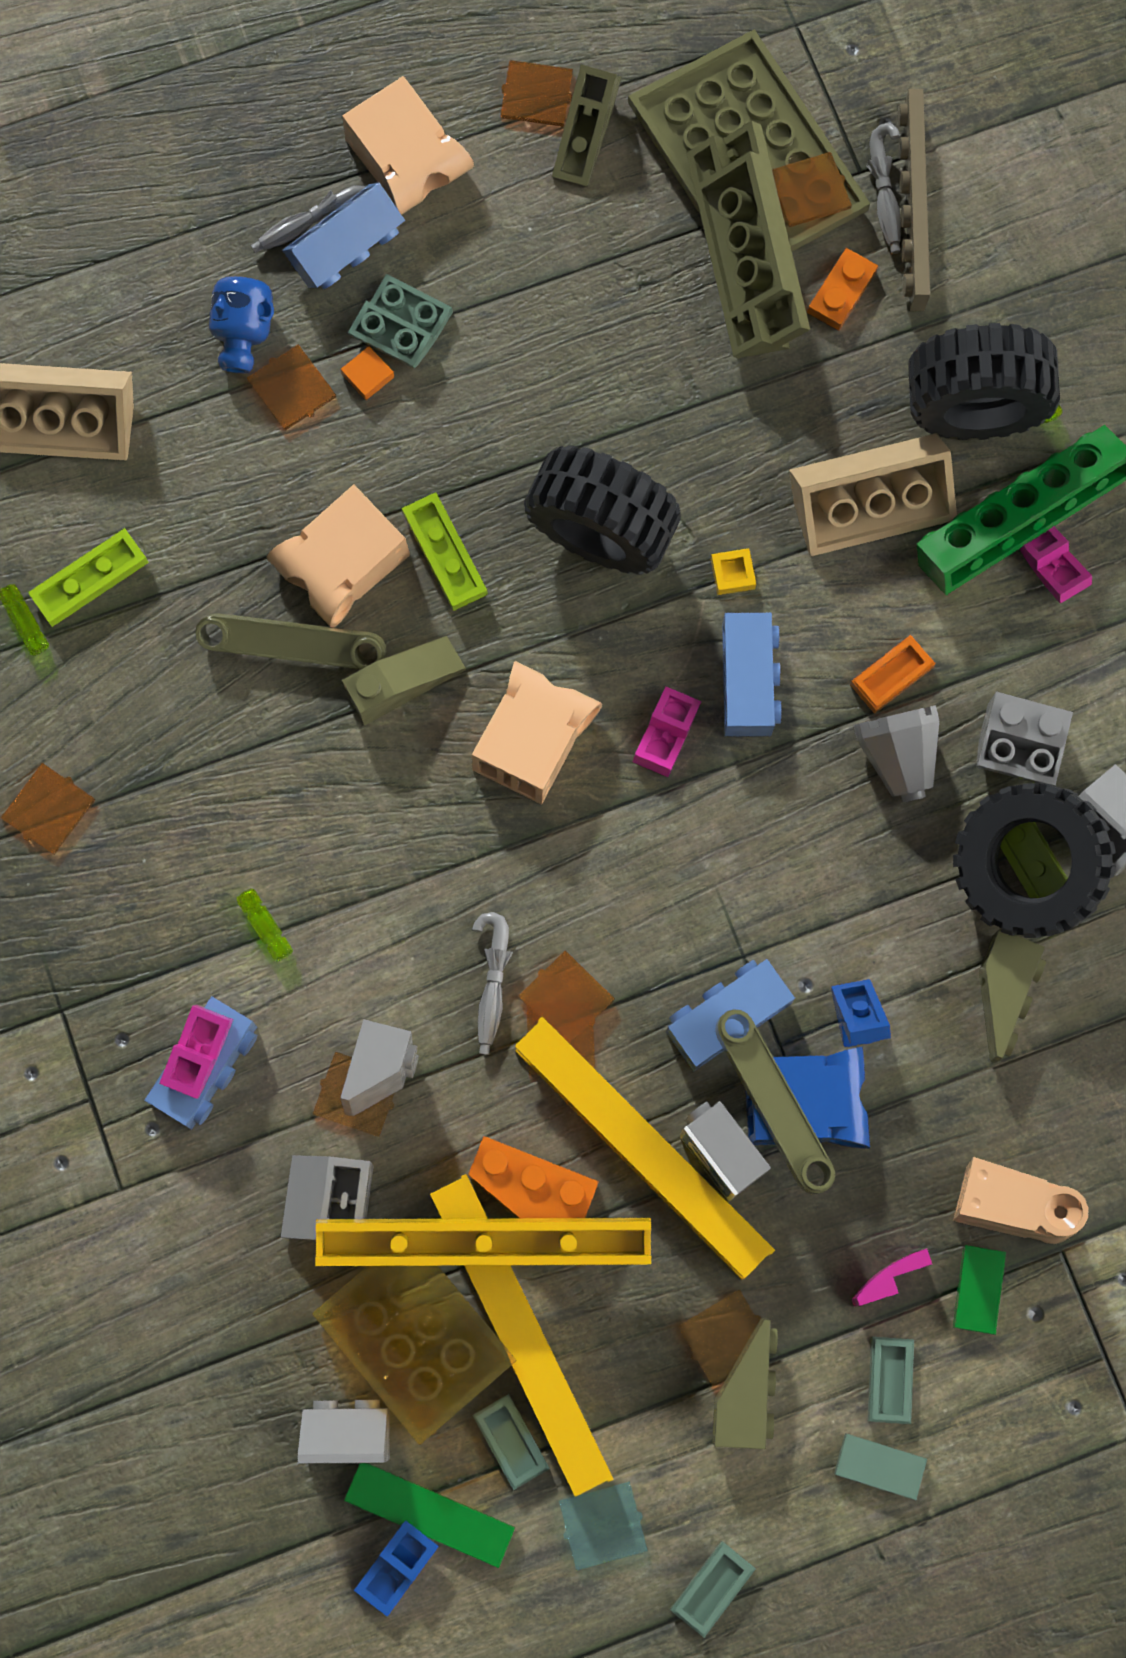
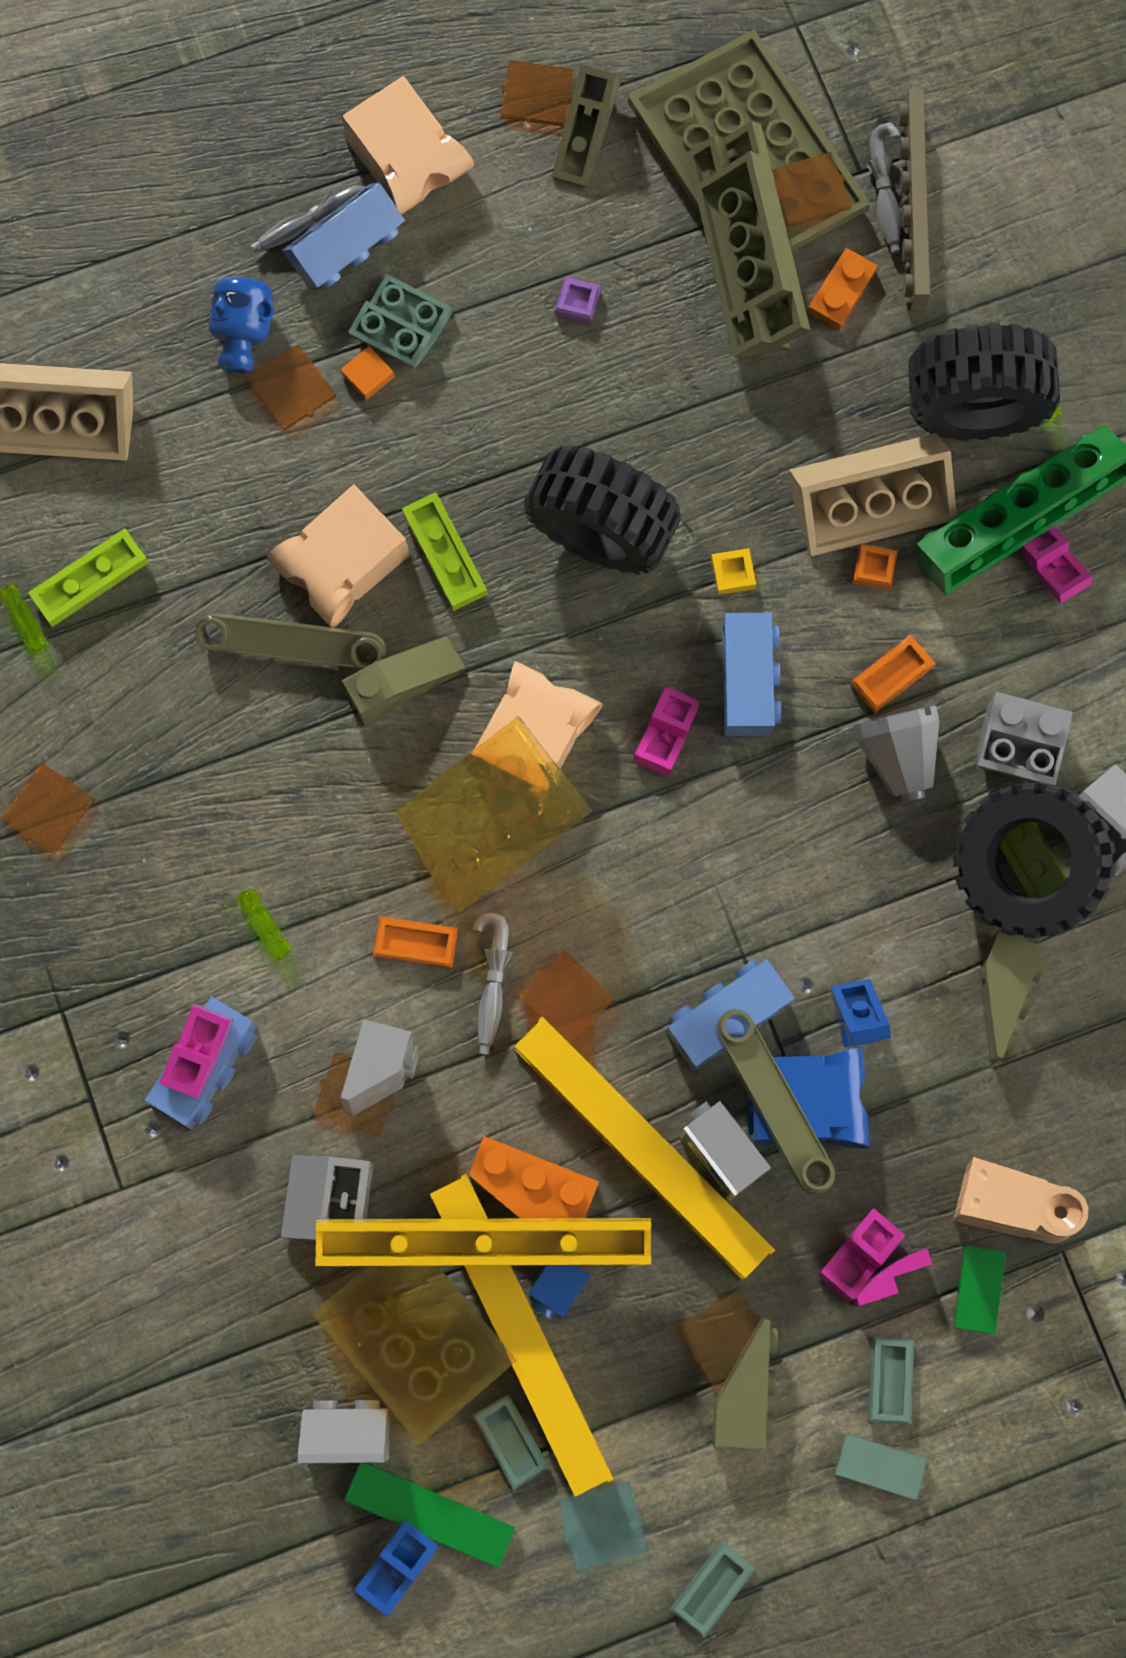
none -> orange tile [373,916,459,969]
none -> clear yellow slope [396,715,592,913]
none -> blue brick [528,1265,590,1320]
none -> medium lavender tile [555,276,601,324]
none -> dark pink slope [817,1208,905,1303]
none -> orange tile [852,543,898,591]

